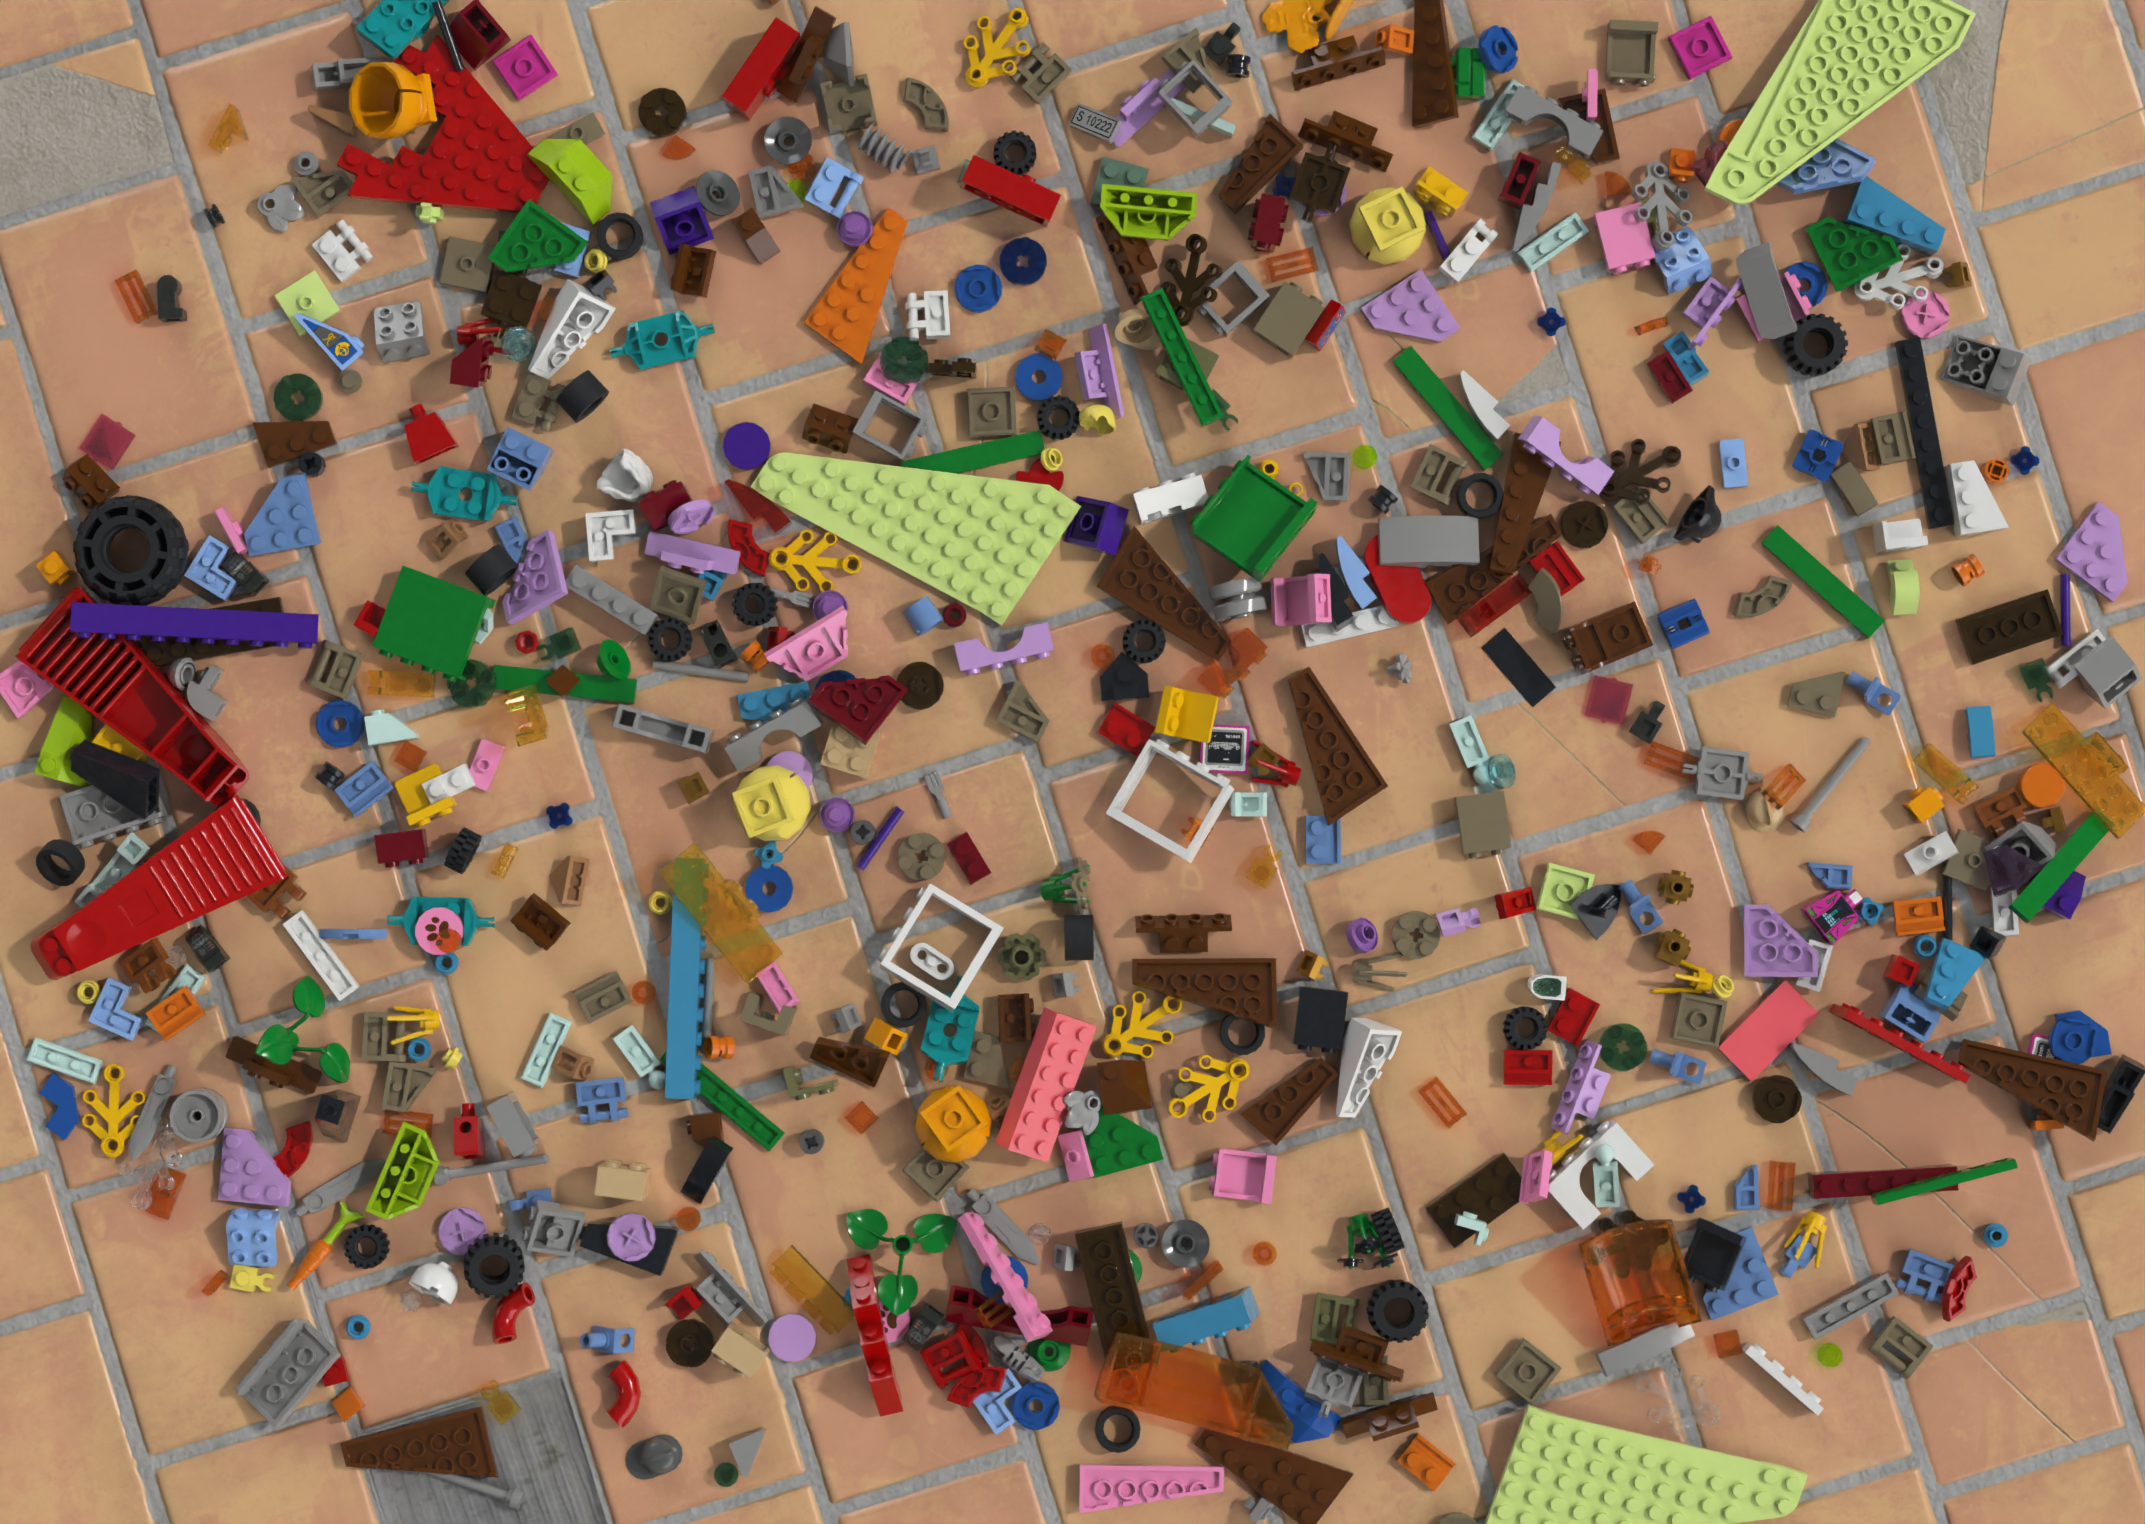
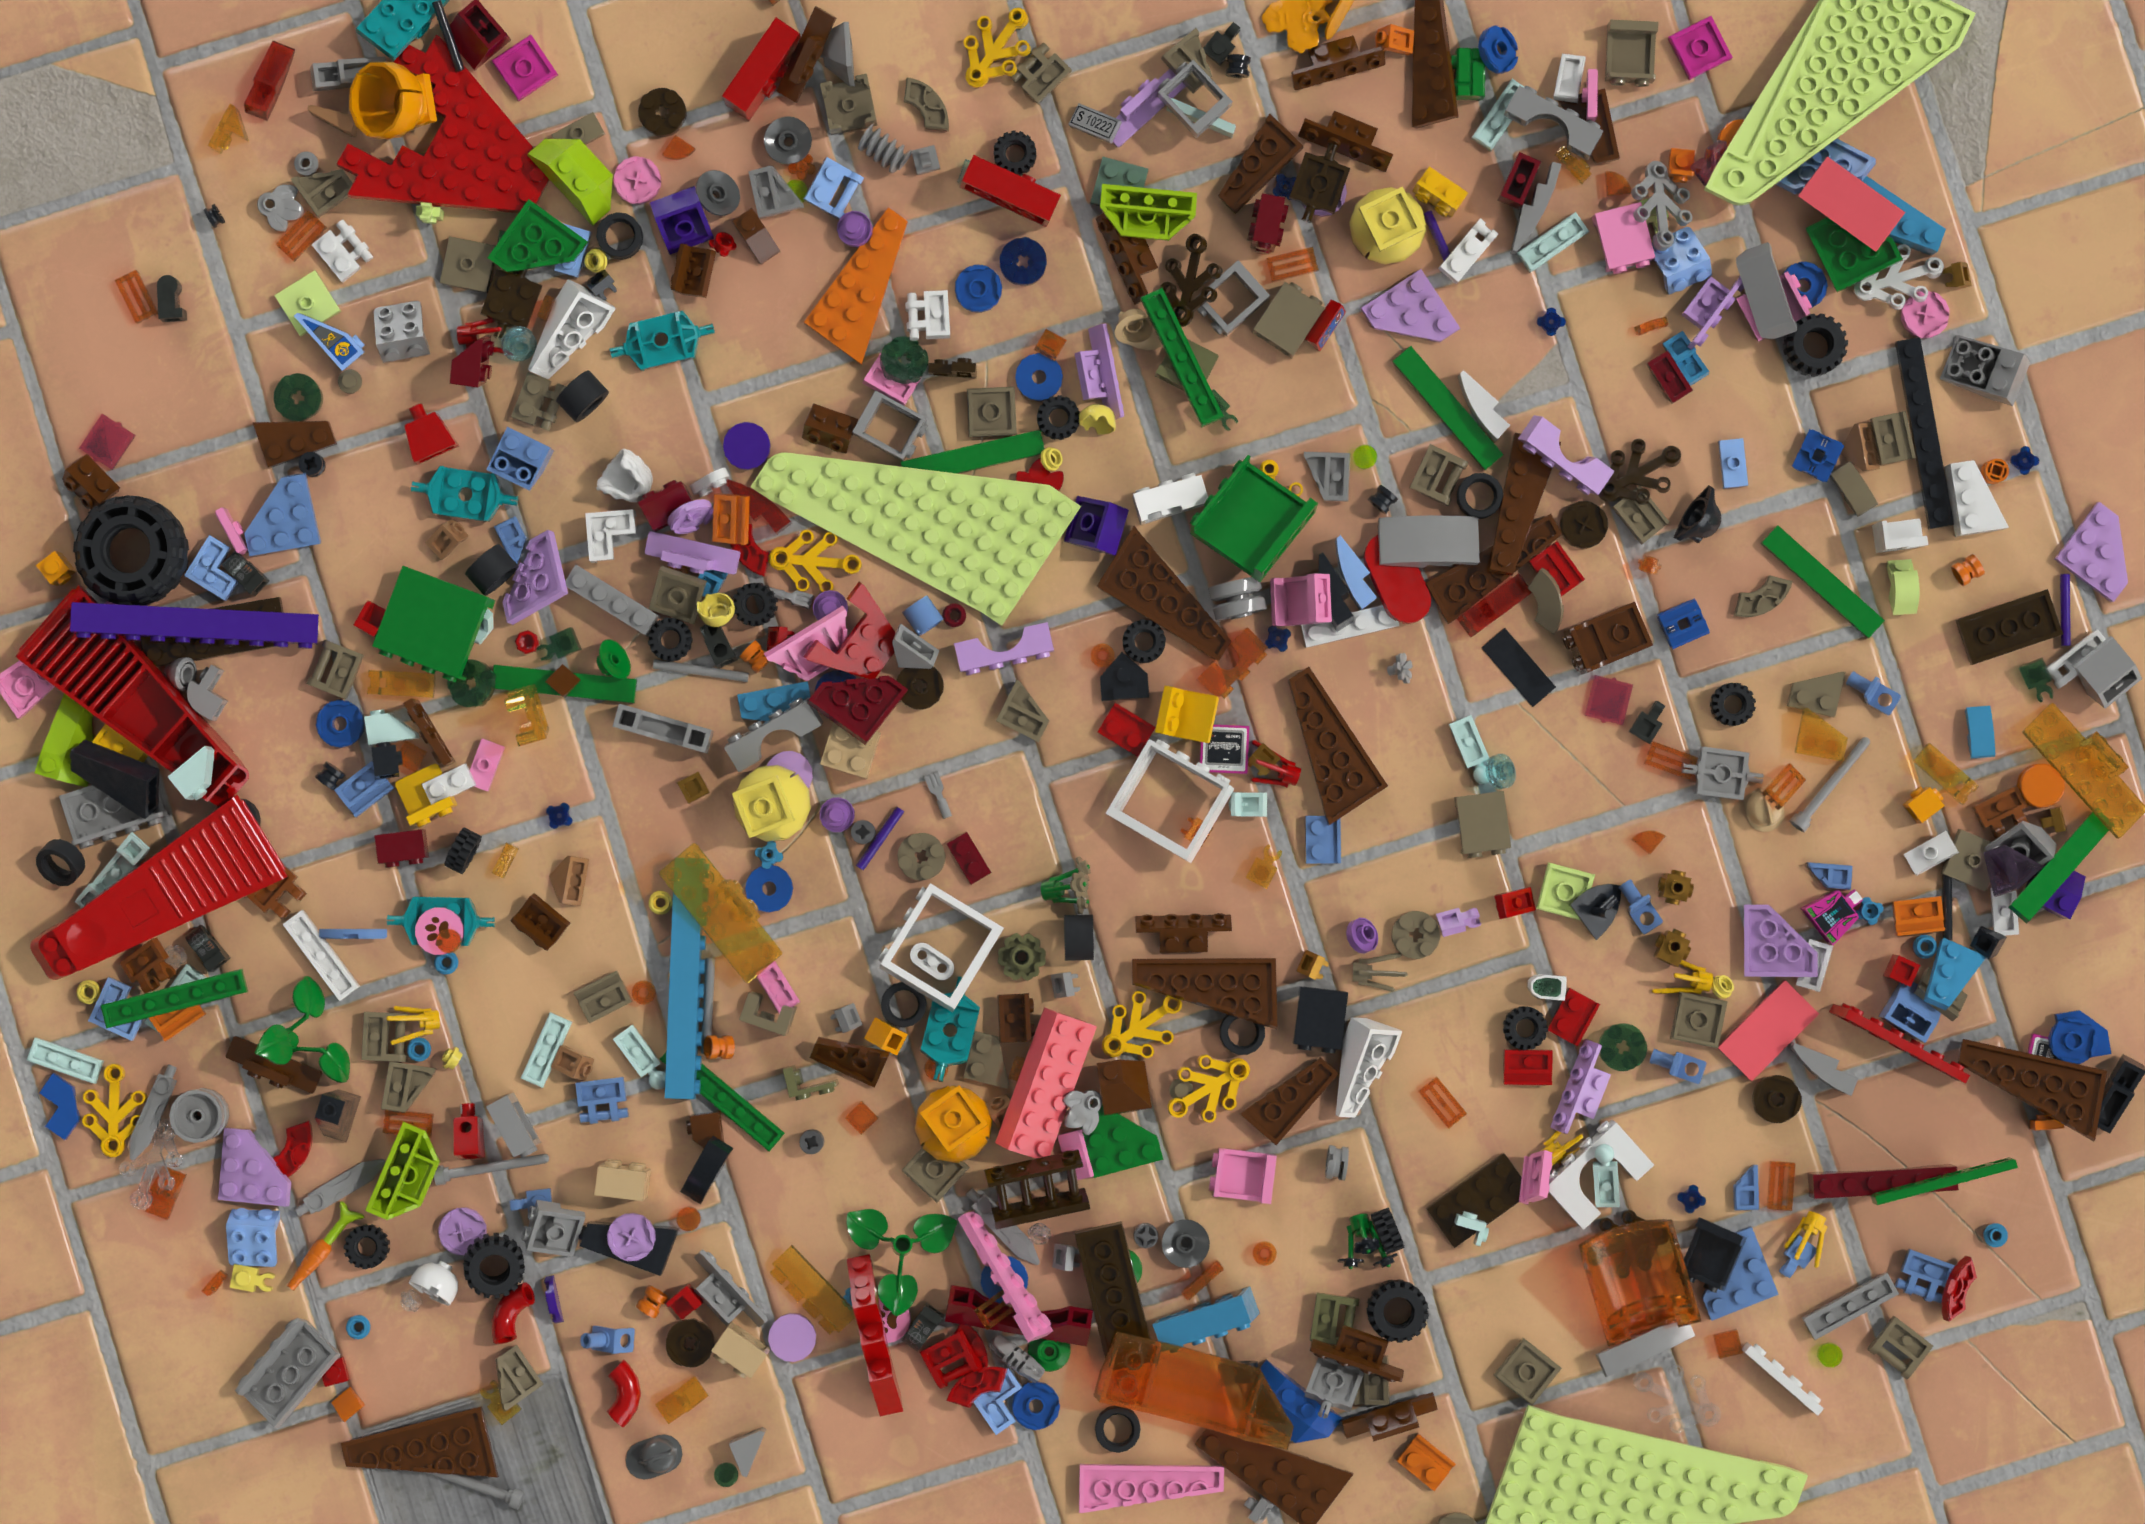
none -> green tile [100,969,248,1028]
none -> light aqua slope [168,746,215,800]
none -> clear red slope [244,41,295,121]
none -> clear orange tile [276,210,327,262]
none -> black brick [371,742,403,780]
none -> reddish brown wing [403,698,456,766]
none -> dark tan wing [495,1345,544,1412]
none -> dark purple tile [544,1275,564,1324]
none -> bright pink tile [614,156,661,205]
none -> orange wheel [636,1285,669,1318]
none -> clear yellow slope [655,1376,709,1424]
none -> white plate [690,468,729,497]
none -> light yellow hair [696,592,735,627]
none -> red plate [709,232,737,257]
none -> orange plate [712,493,750,545]
none -> wing [803,582,896,679]
none -> light grey slope [892,624,939,669]
none -> dark brown fence [984,1149,1090,1230]
none -> clear blue plate [1265,626,1291,652]
none -> light grey wheel [1325,1145,1349,1181]
none -> white tile [1554,54,1586,103]
none -> black tyre [1710,683,1756,726]
none -> clear yellow wing [1795,707,1848,761]
none -> coral tile [1798,156,1906,252]

